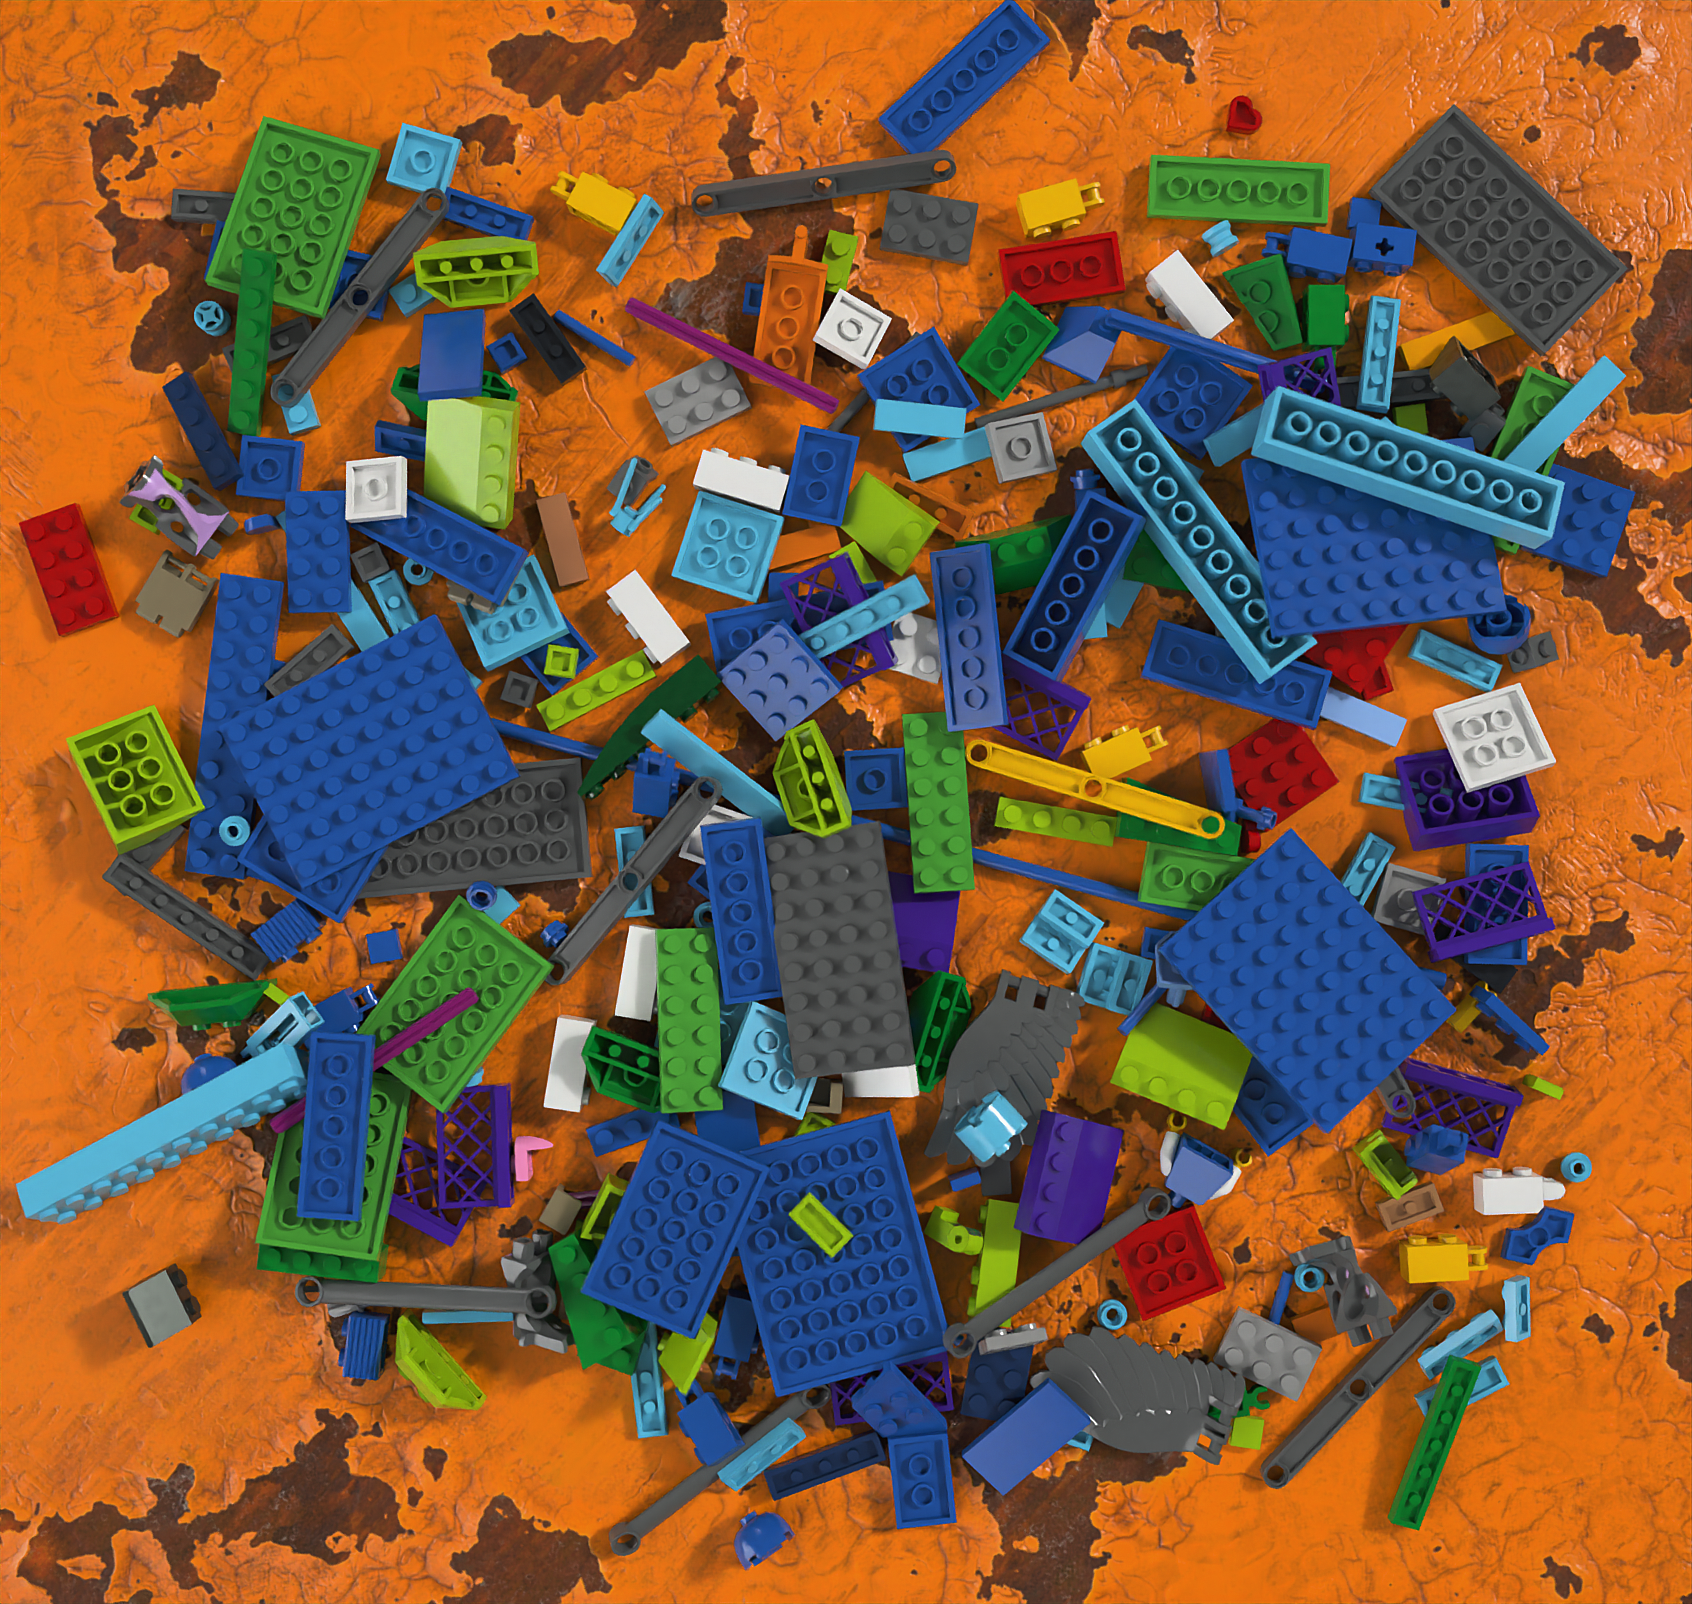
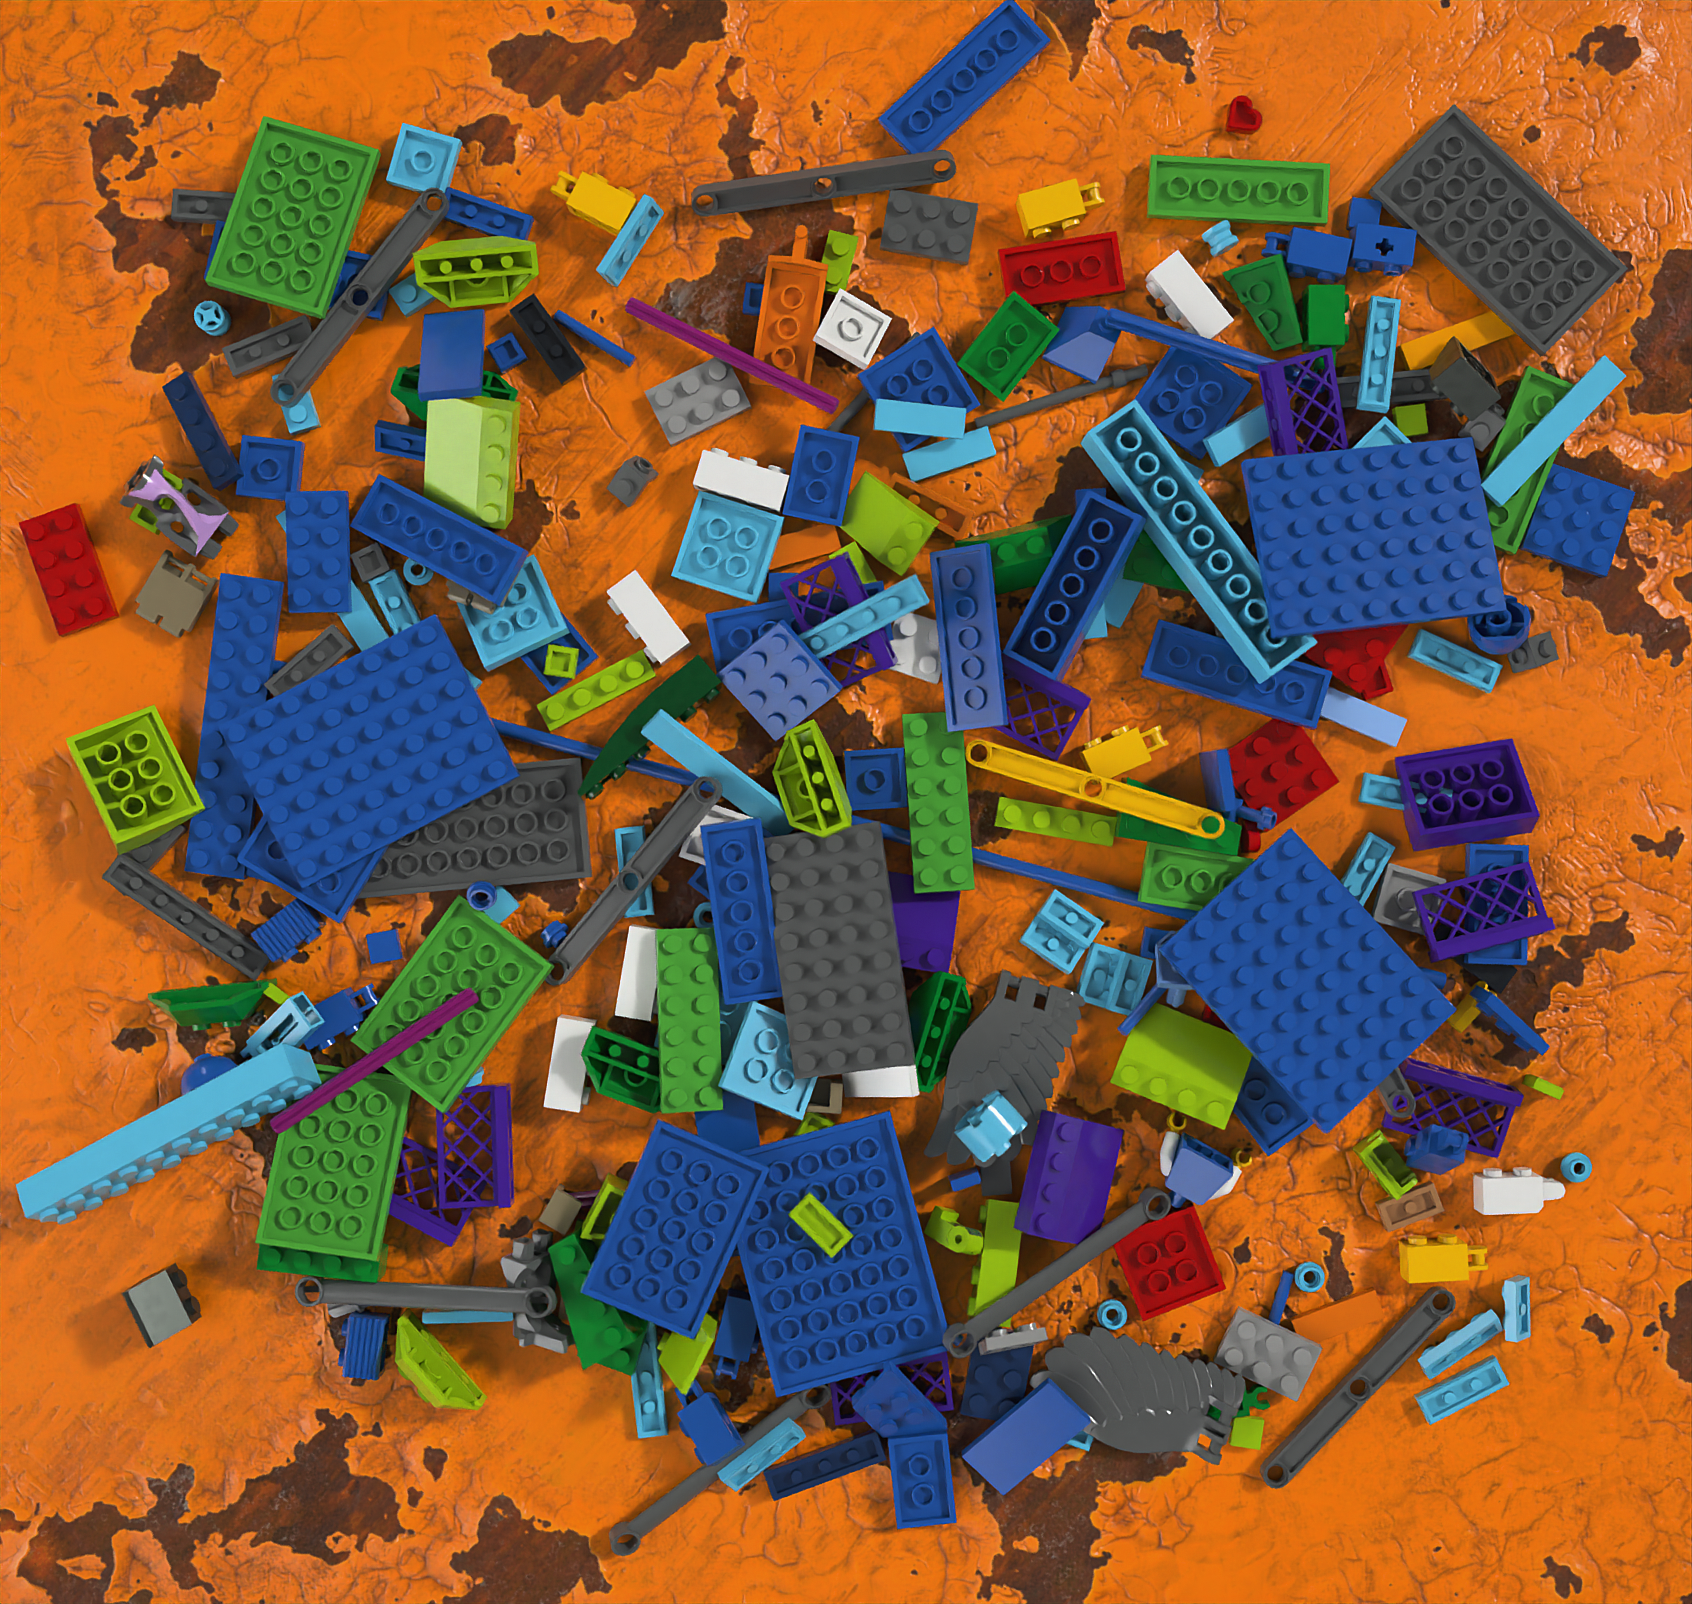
medium azure plate [219,816,251,846] -> none
green plate [227,248,277,437] -> none
blue tile [244,514,281,535] -> none
blue plate [297,1031,376,1221] -> none
white plate [345,456,407,523] -> none
dark grey plate [500,671,540,709] -> none
bright pink plate [510,1136,553,1181] -> none
nougat tile [536,492,590,588] -> none
blue plate [586,1108,681,1157] -> none
medium azure plant [609,458,666,537] -> none
blue brick [632,747,680,818] -> none
blue cylinder [734,1511,795,1571] -> none
light grey plate [984,412,1057,484] -> none
blue plate [1070,469,1100,489] -> none
medium azure brick [1251,386,1565,549] -> none
dark grey hips [1289,1235,1397,1347] -> none
green plate [1388,1355,1482,1531] -> none
white plate [1433,683,1556,793] -> none
blue tile [1500,1206,1575,1265] -> none

